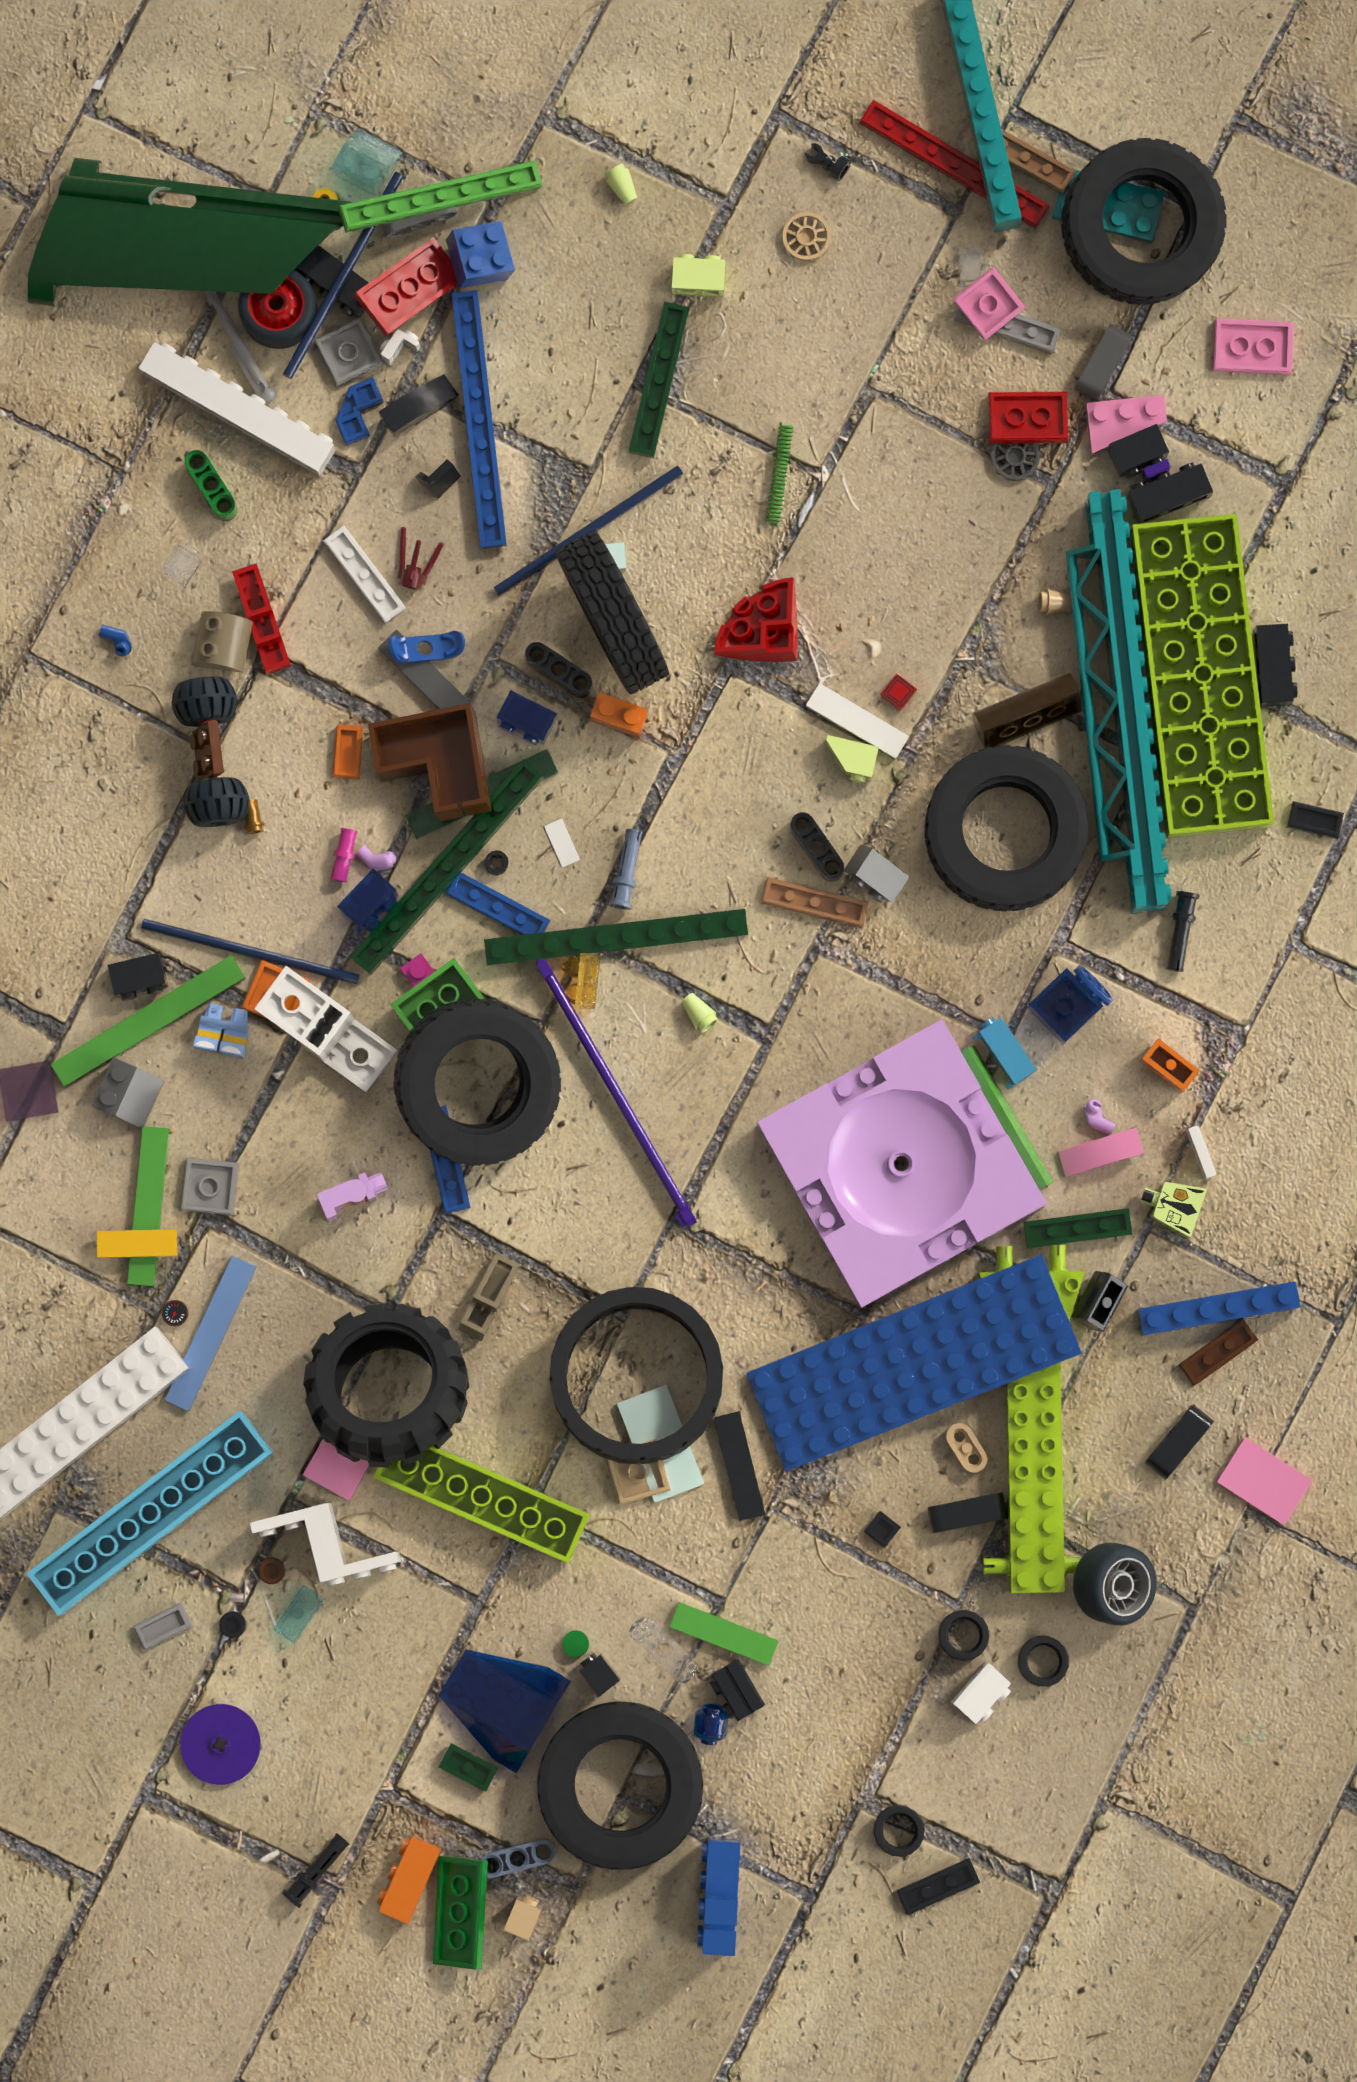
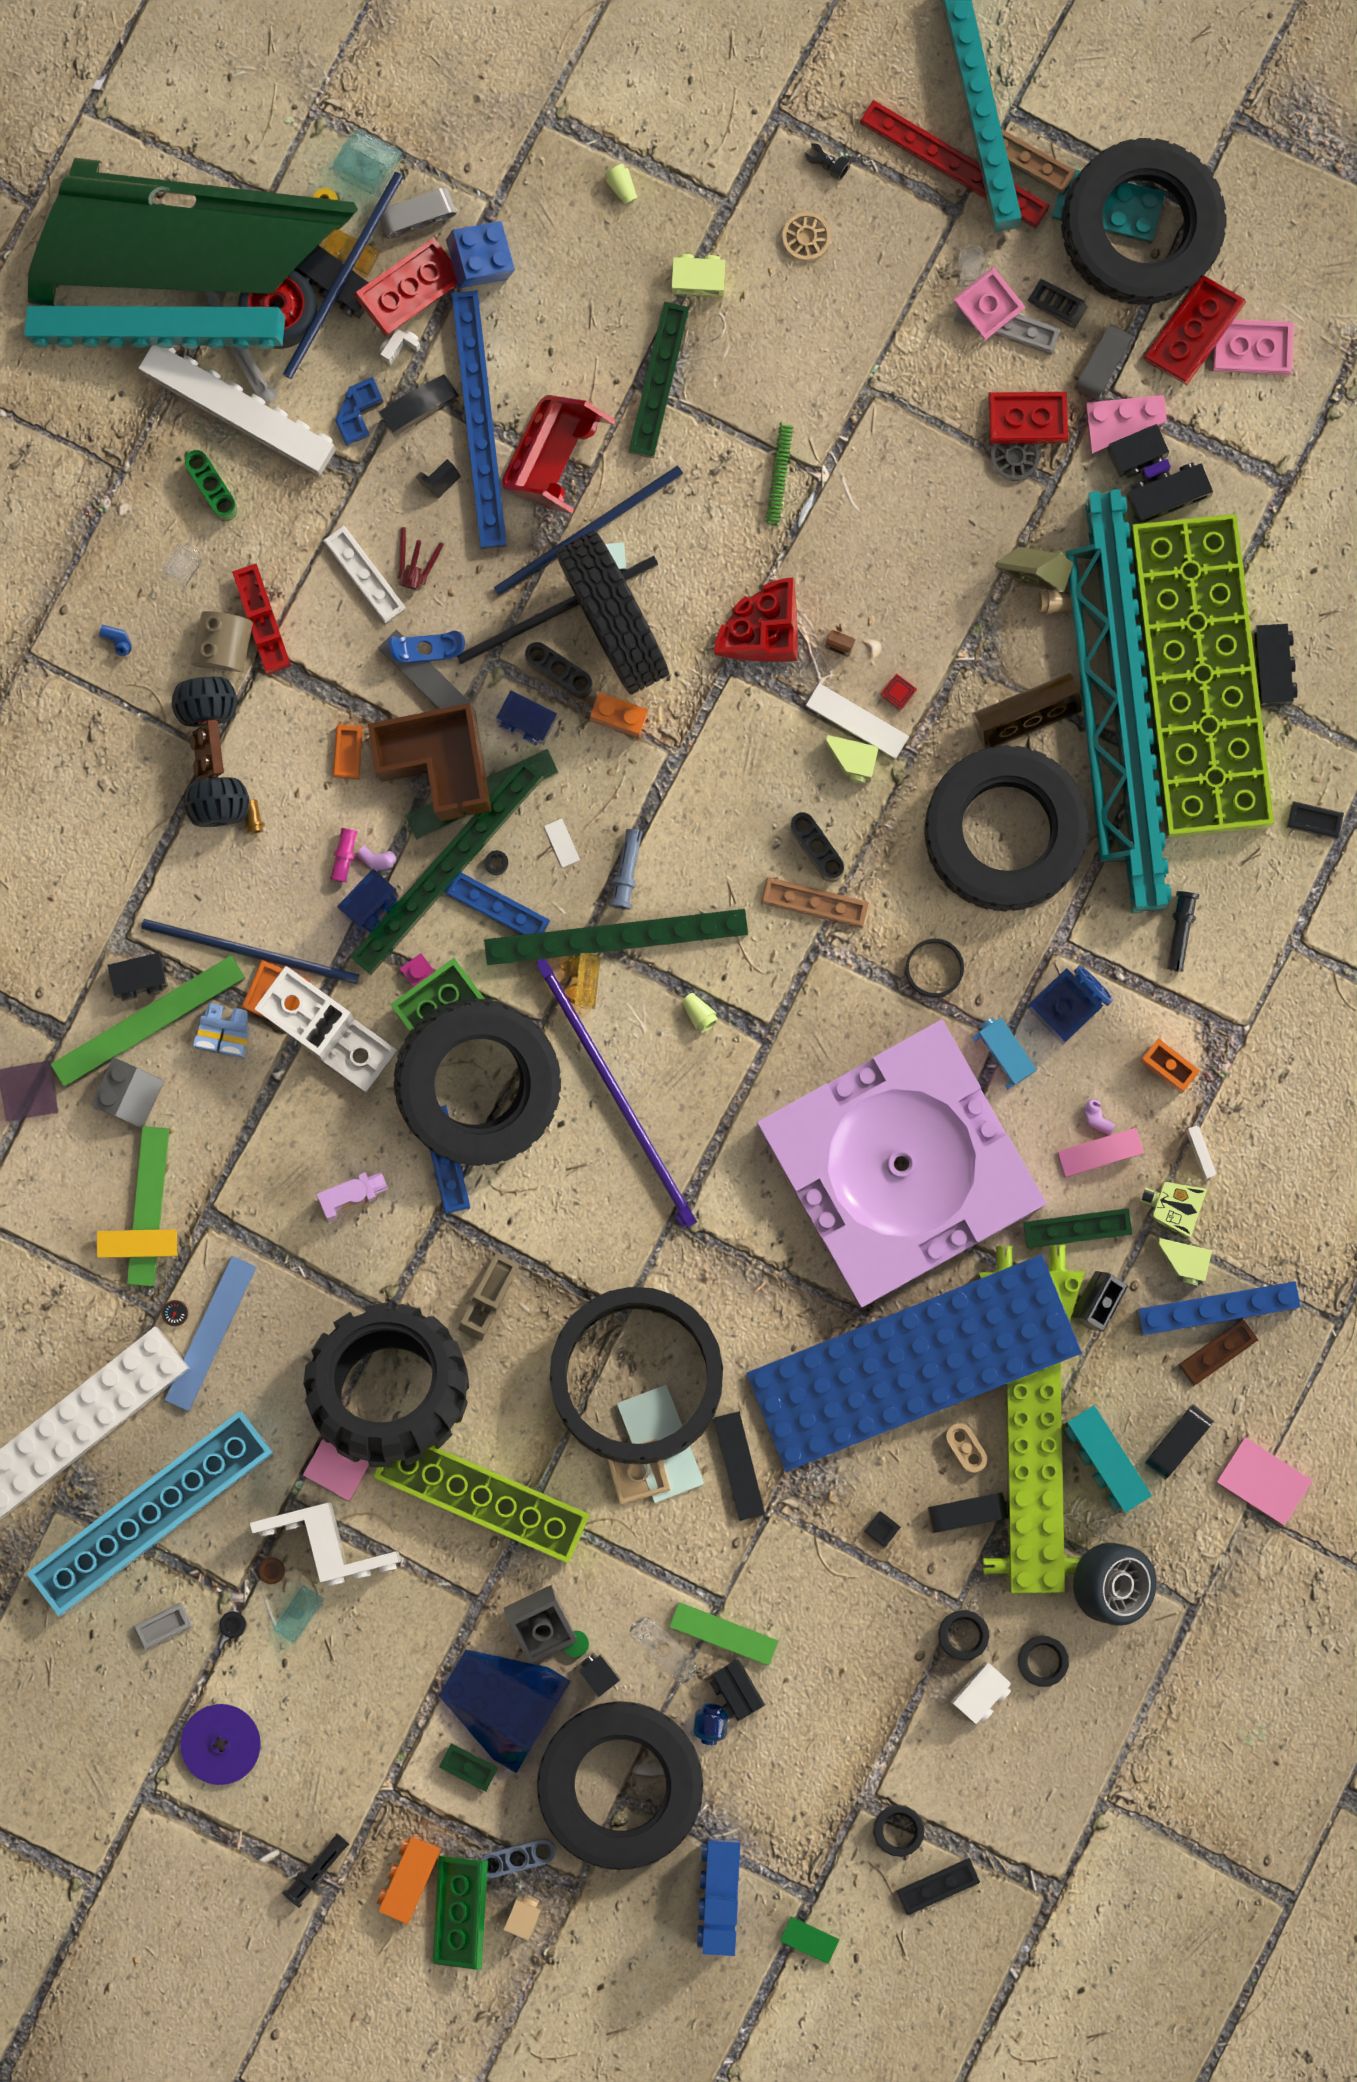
light grey tile [180,1157,240,1216] -> none
light grey tile [314,317,384,388] -> none
bright green tile [338,161,542,233] -> none
brick [843,844,909,903] -> none
bright green tile [961,1045,1053,1190] -> none
none -> teal brick [24,306,285,349]
none -> clear yellow tile [323,230,380,275]
none -> black piece [457,555,658,664]
none -> red windscreen [502,395,616,513]
none -> dark grey slope [504,1585,578,1664]
none -> green tile [780,1916,840,1964]
none -> reddish brown slope [825,630,855,657]
none -> black tyre [905,938,964,998]
none -> olive slope [995,545,1074,592]
none -> black slope [1028,279,1087,329]
none -> teal brick [1063,1405,1152,1514]
none -> red tile [1143,276,1246,386]
none -> yellowish green slope [1157,1238,1212,1286]

